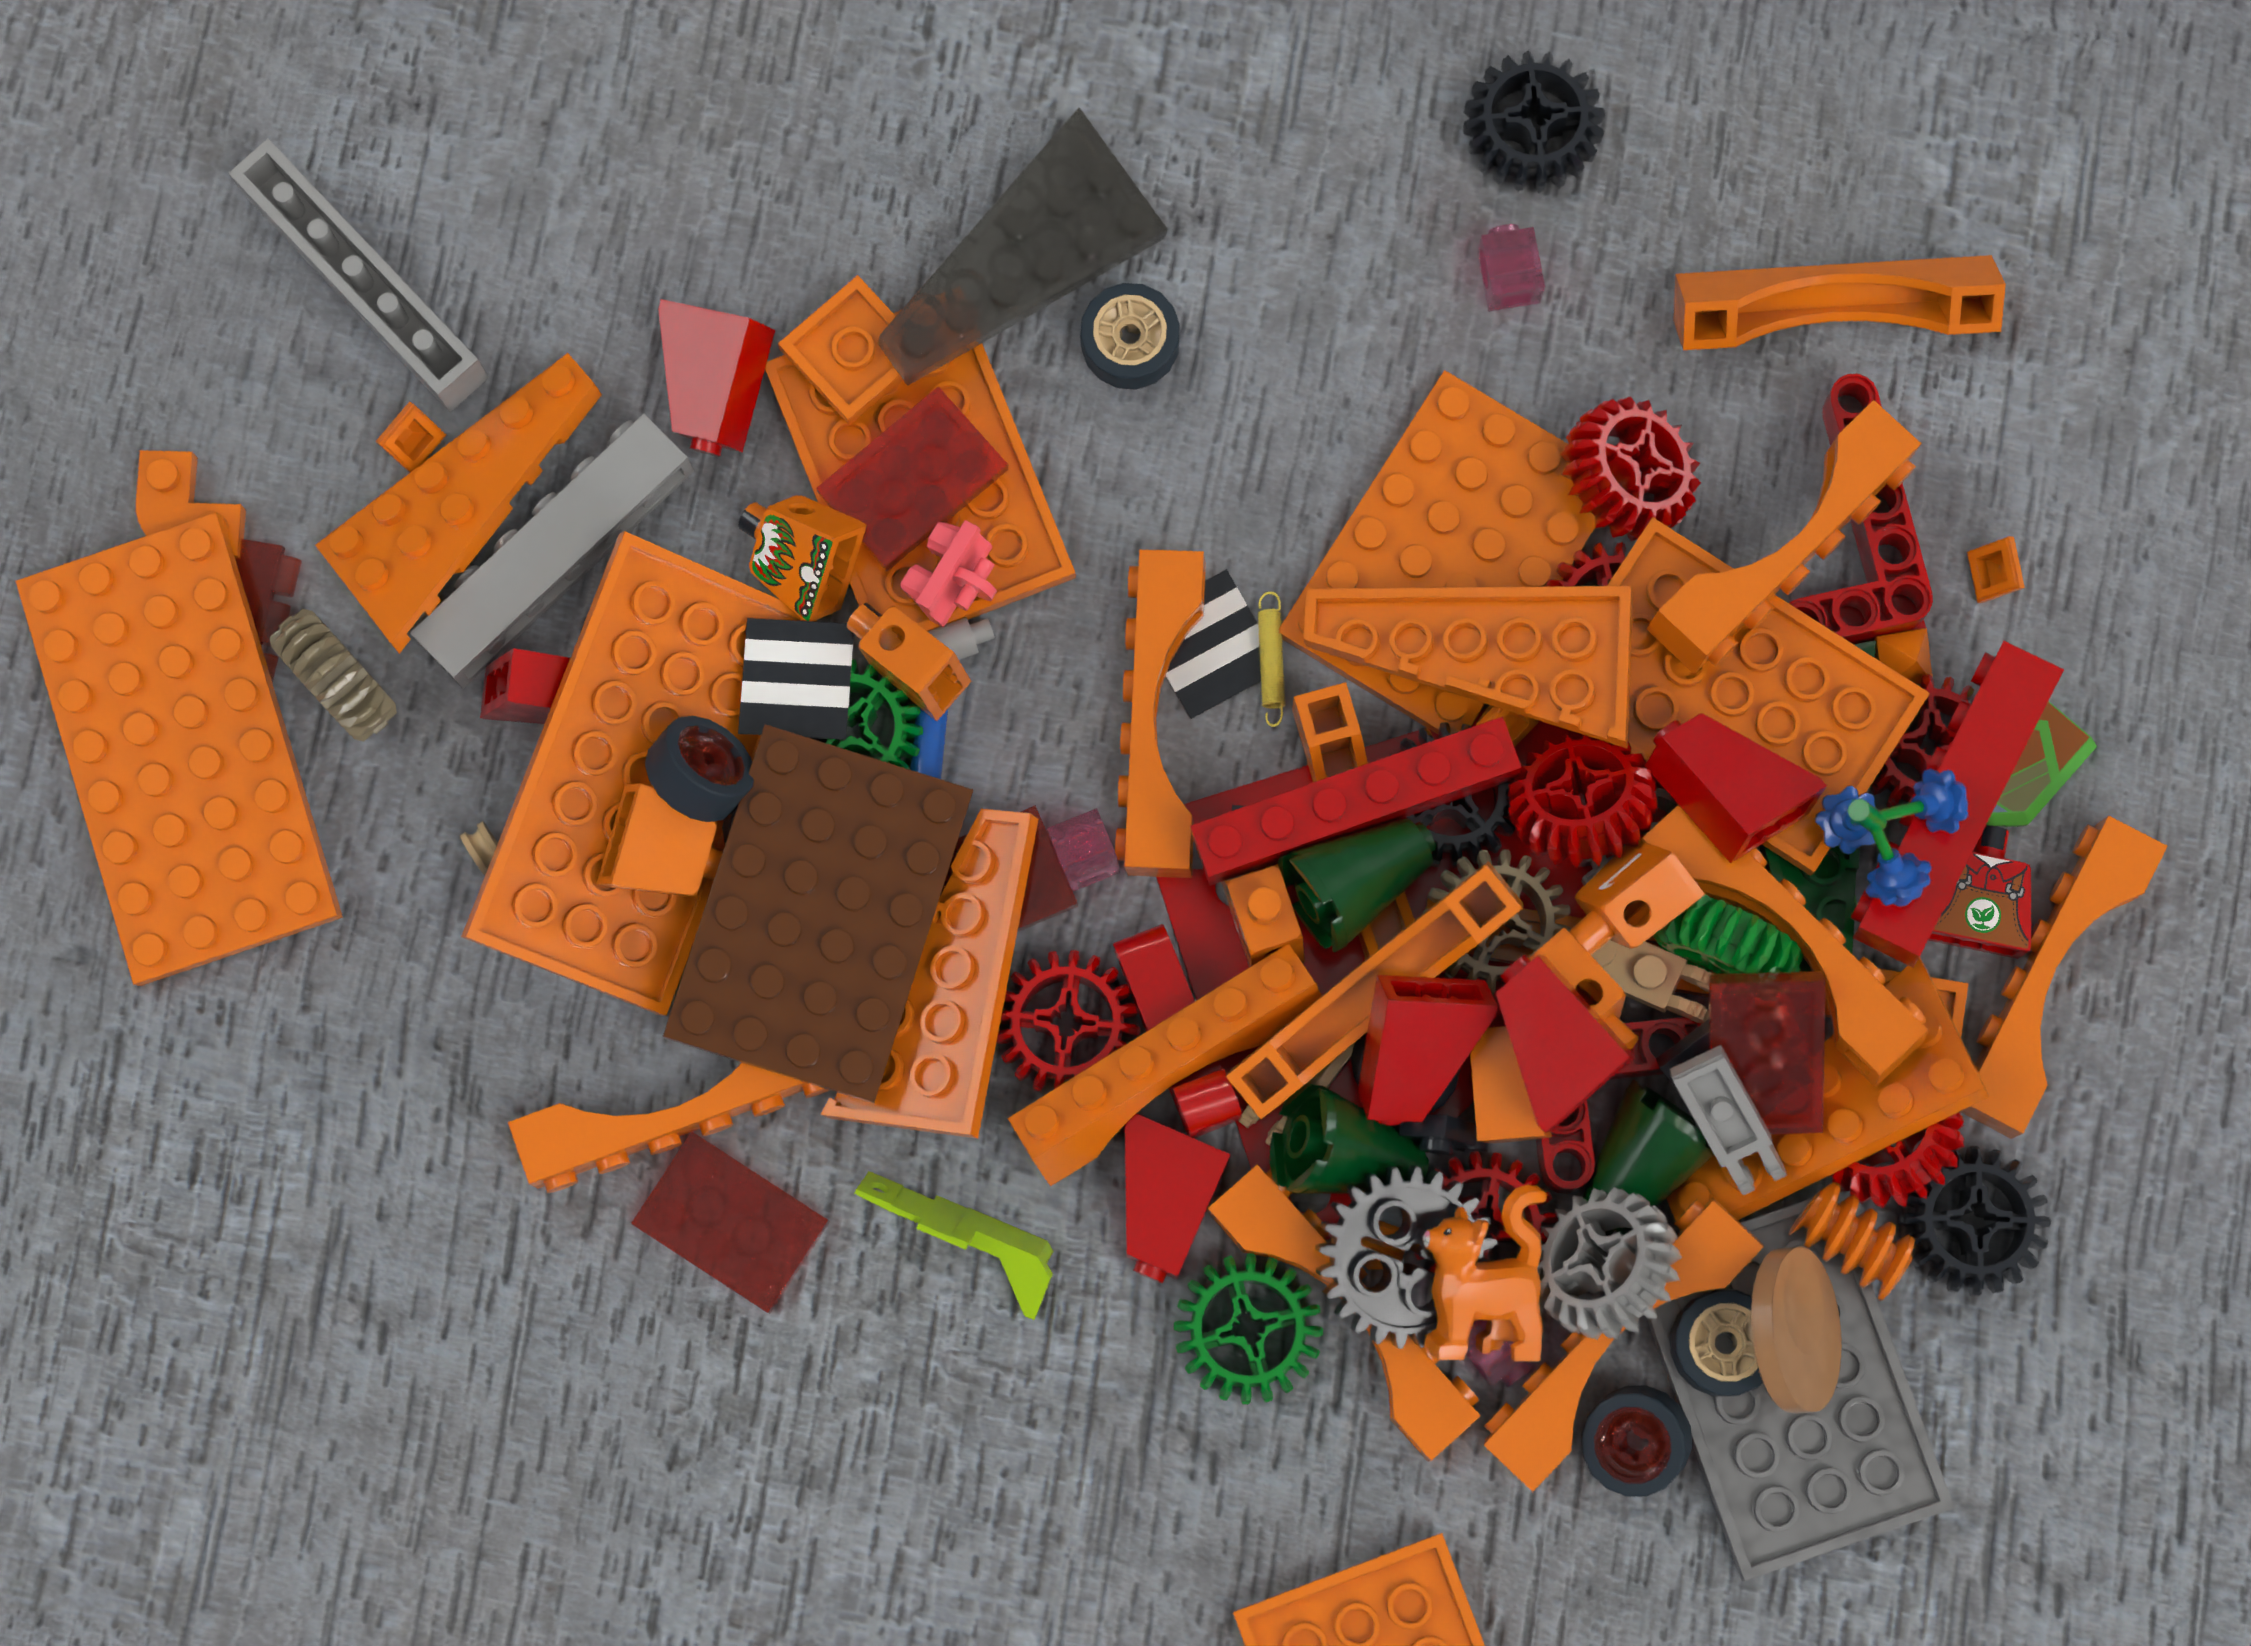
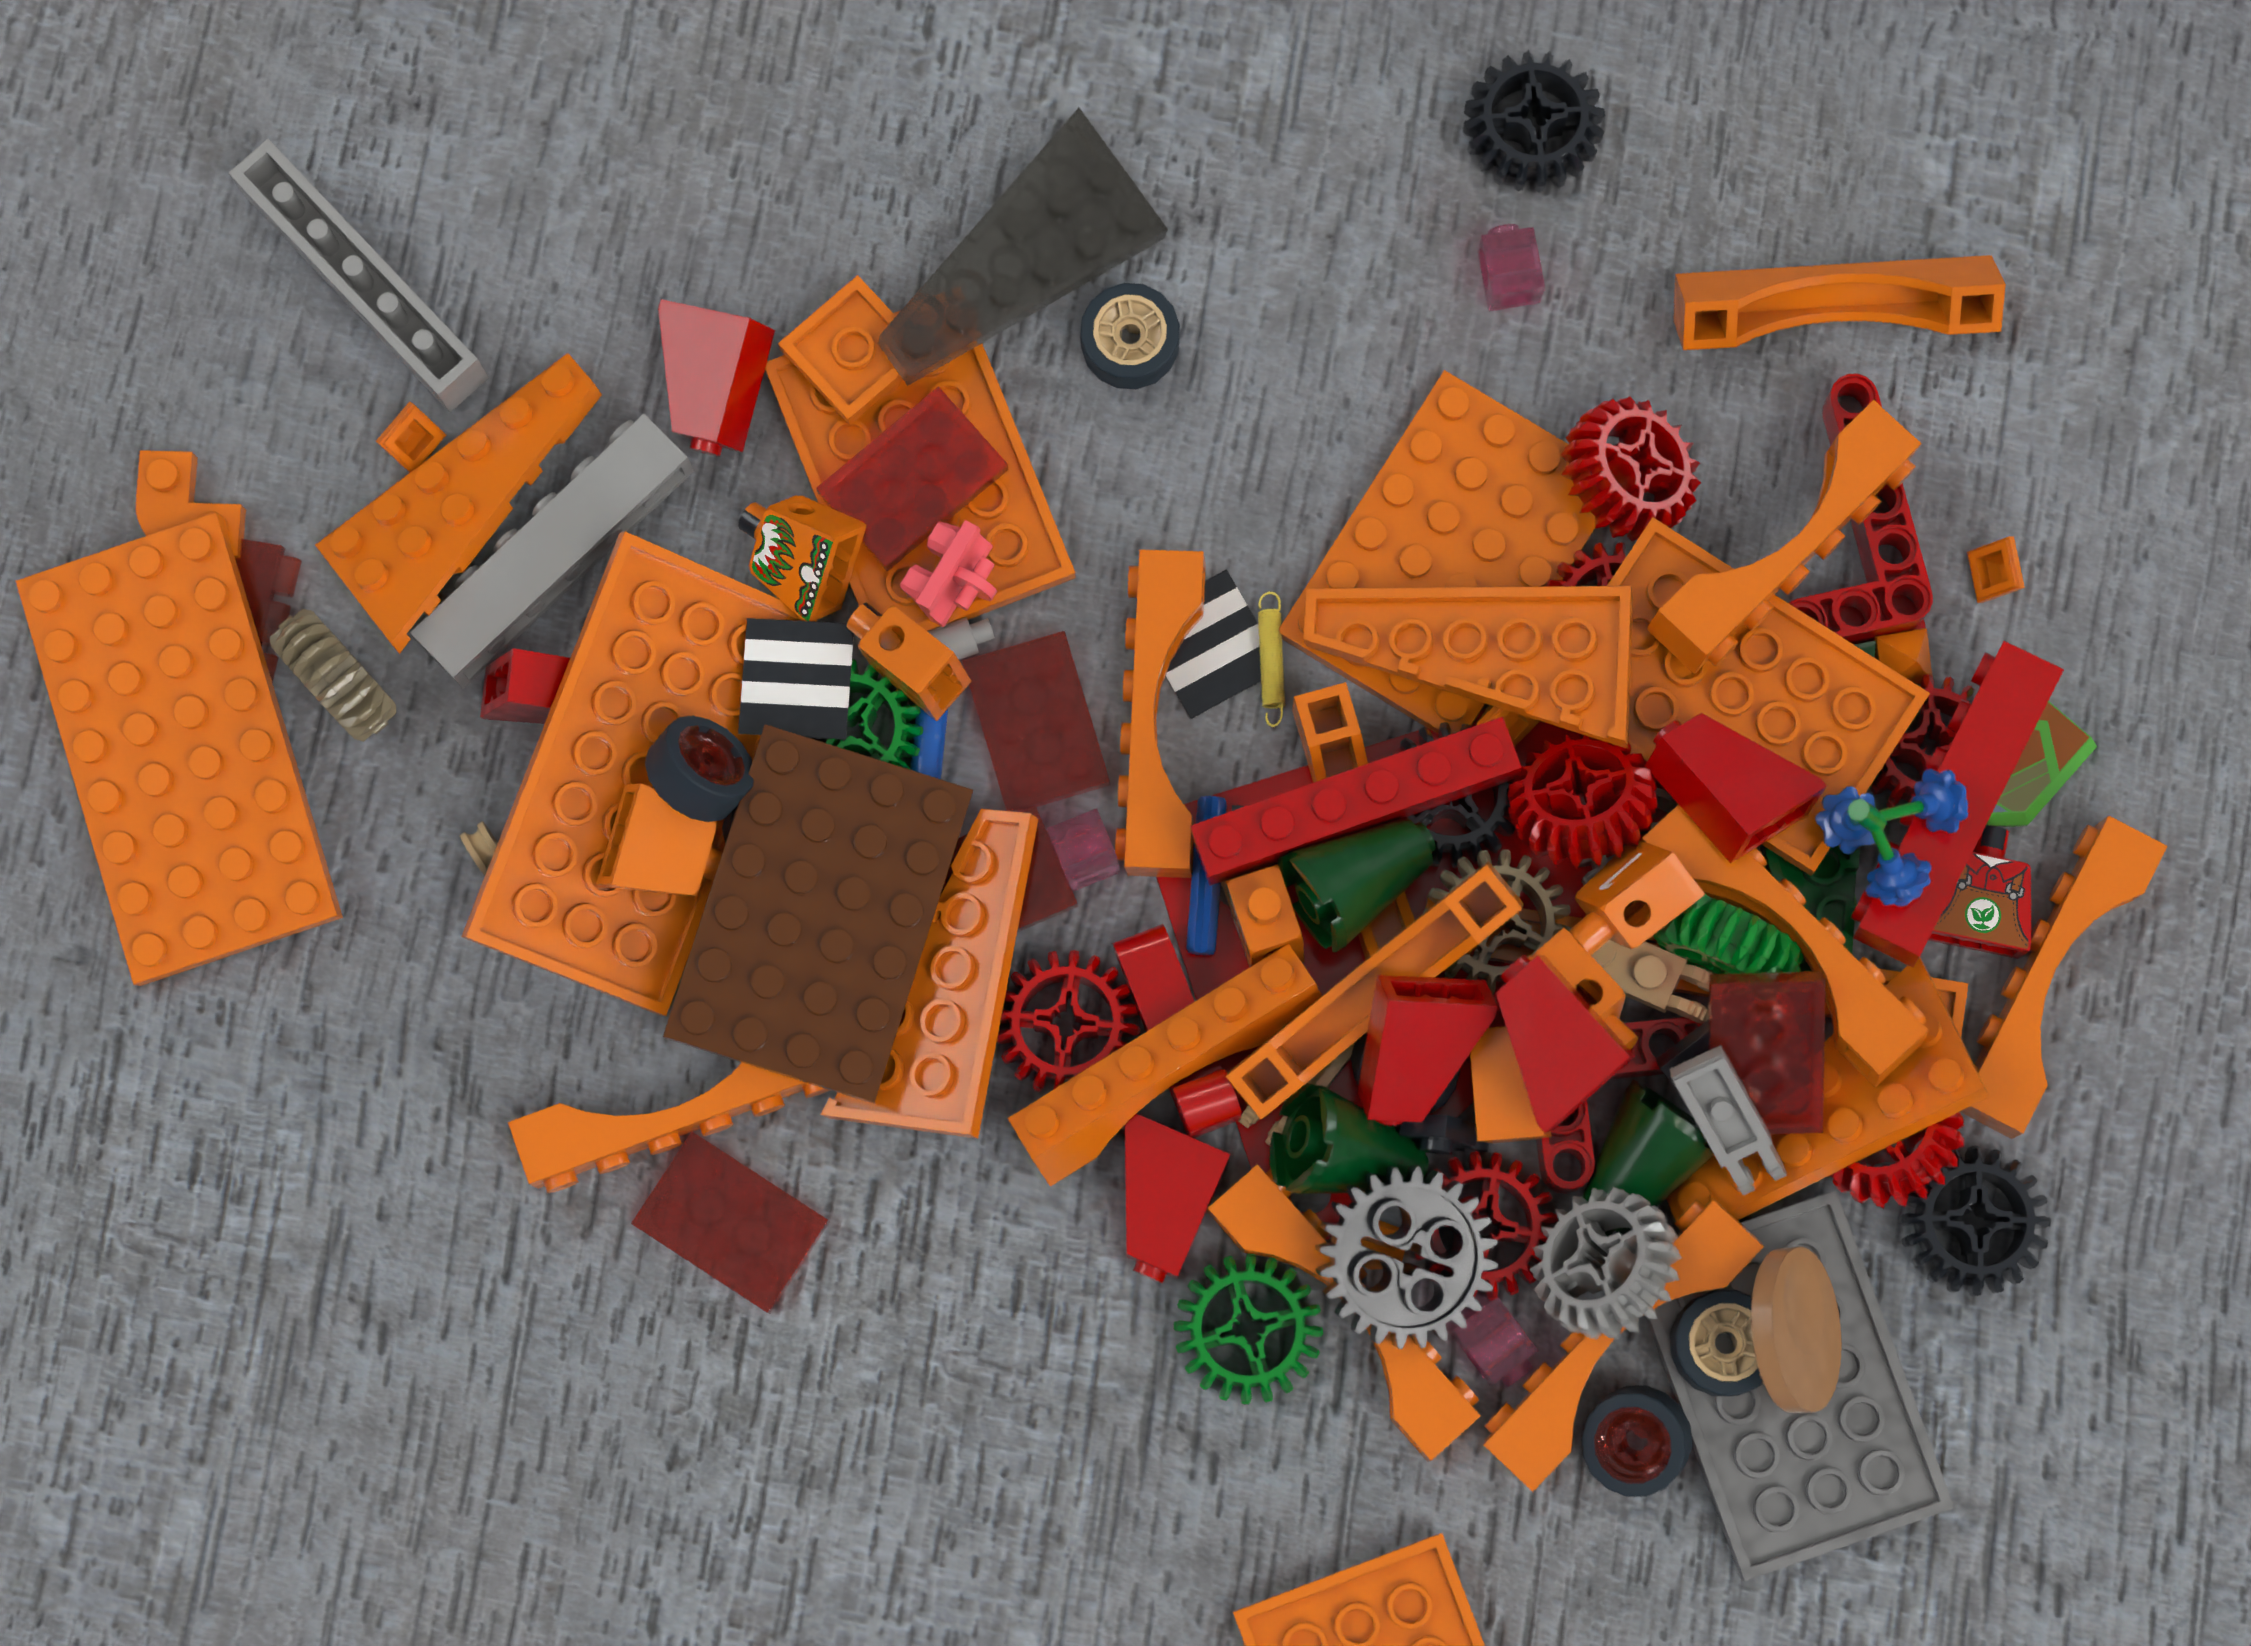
lime piece [854,1171,1054,1320] -> none
orange animal [1423,1185,1546,1361] -> none
orange piece [1788,1182,1915,1301] -> none
none -> clear red plate [962,631,1110,812]
none -> blue axle [1186,796,1227,955]

